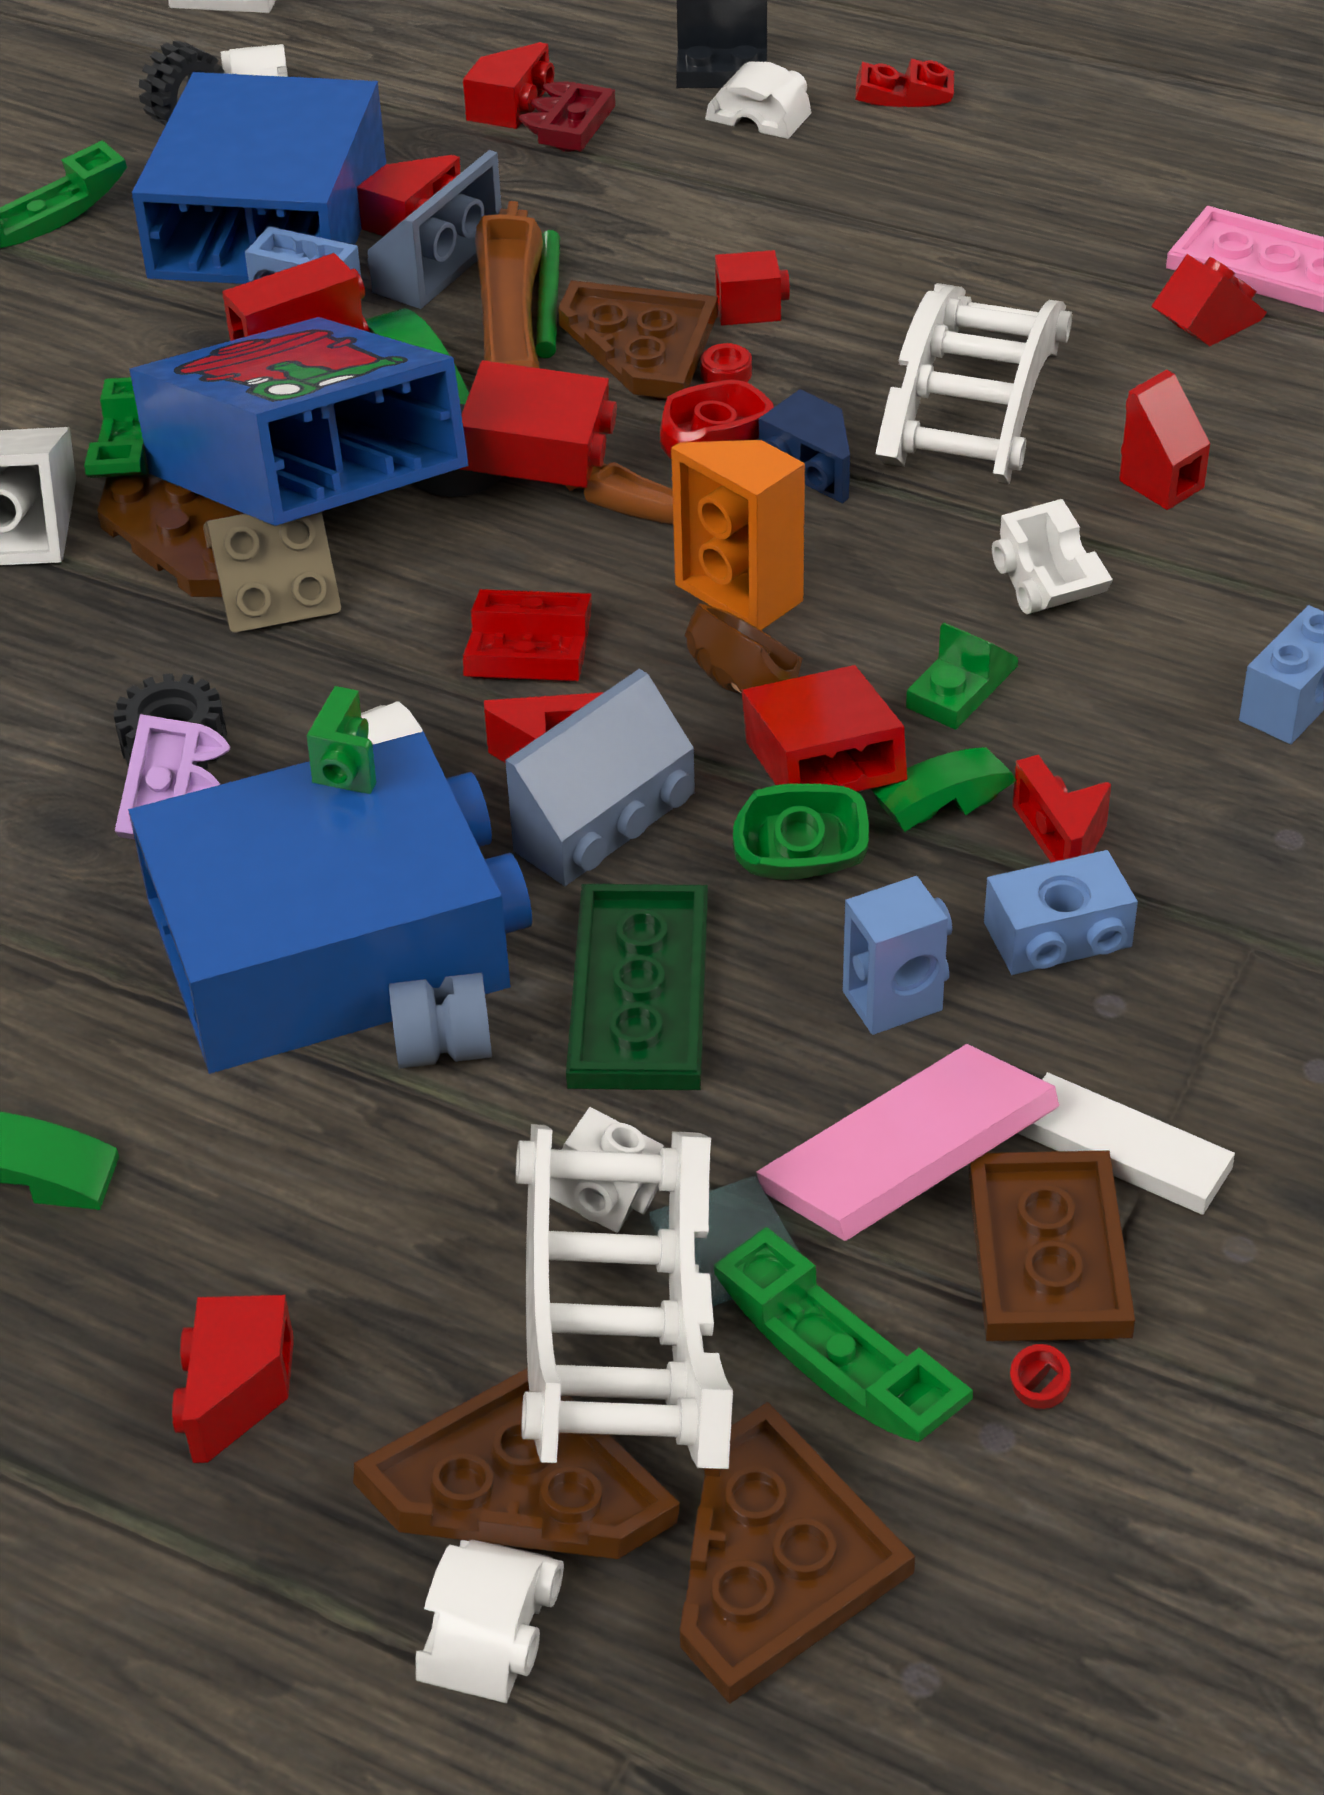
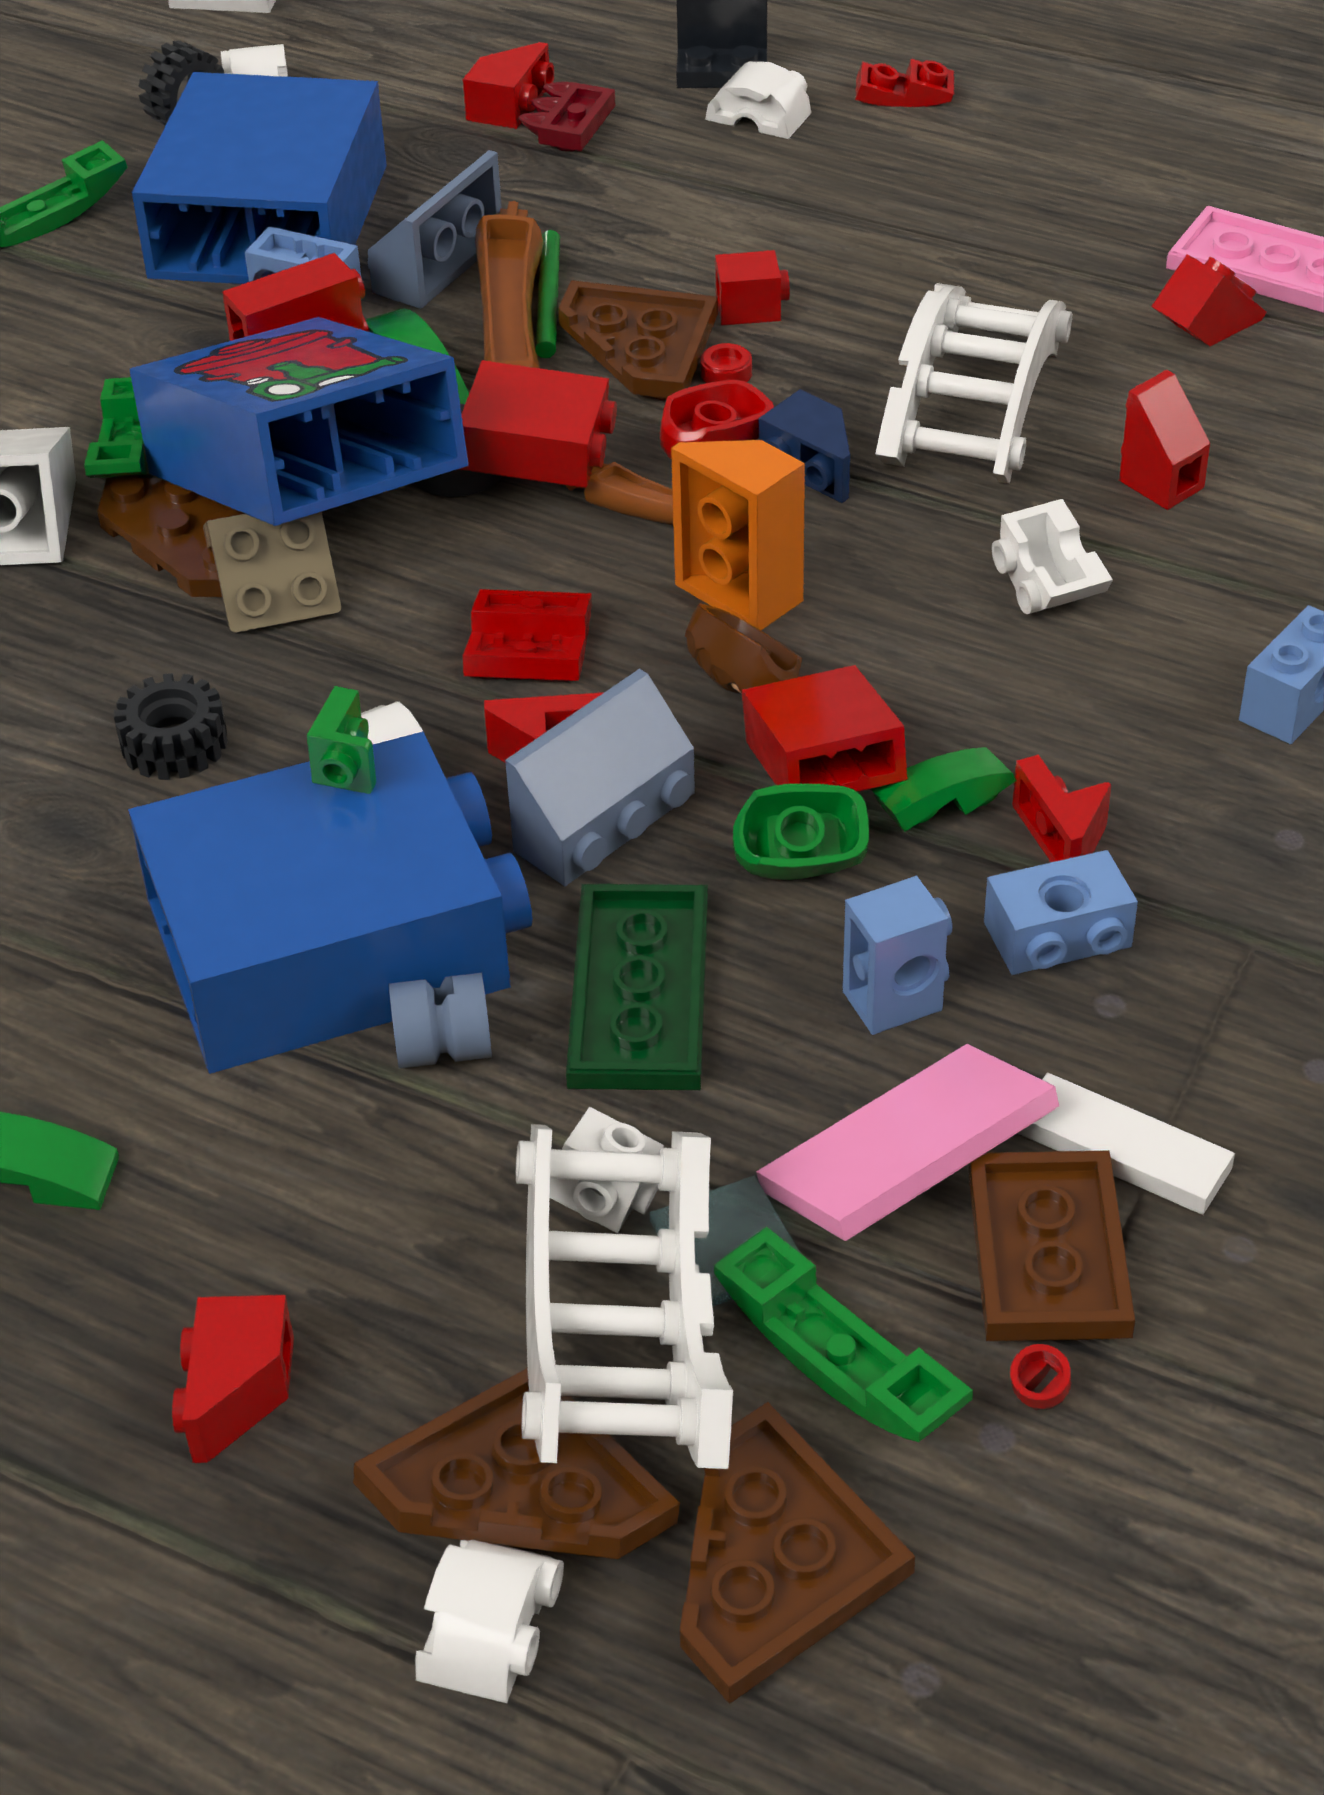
lavender plate [115,714,230,840] -> none
red slope [357,155,461,236] -> none
green slope [906,622,1018,730] -> none

